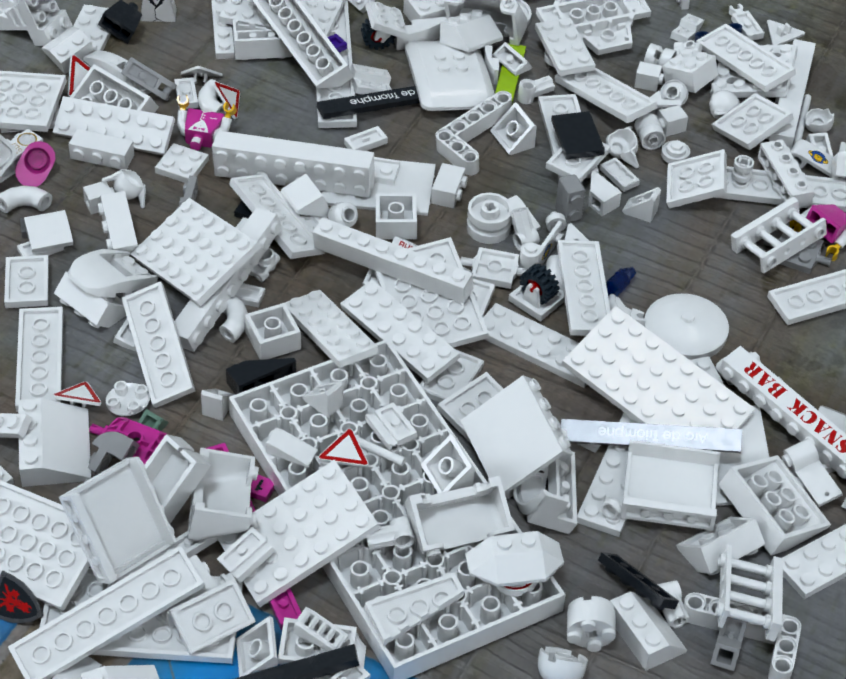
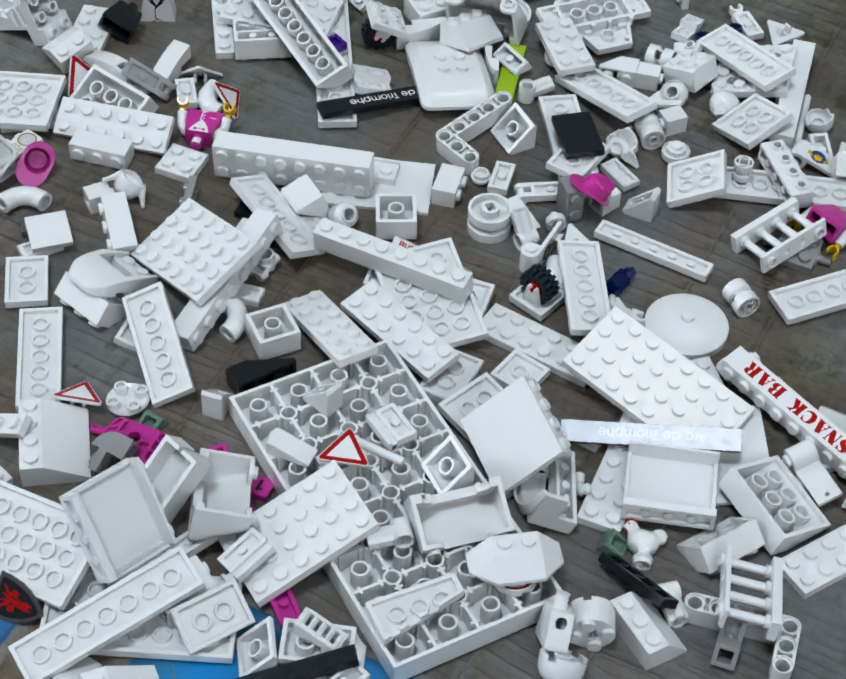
white plate [344,126,388,151] -> none
white plate [460,247,527,289] -> none
white plate [601,497,623,519] -> none
none -> white slope [153,39,191,91]
none -> white plate [471,167,491,185]
none -> white plate [487,160,516,196]
none -> white plate [490,349,551,388]
none -> white plate [514,181,558,204]
none -> white torso [535,590,575,654]
none -> dark pink piece [569,173,615,206]
none -> white arm [576,472,591,497]
none -> white plate [593,219,714,283]
none -> sand green slope [596,528,628,558]
none -> white slope [599,56,640,88]
none -> white animal [623,518,668,571]
none -> white wheel [722,278,761,318]

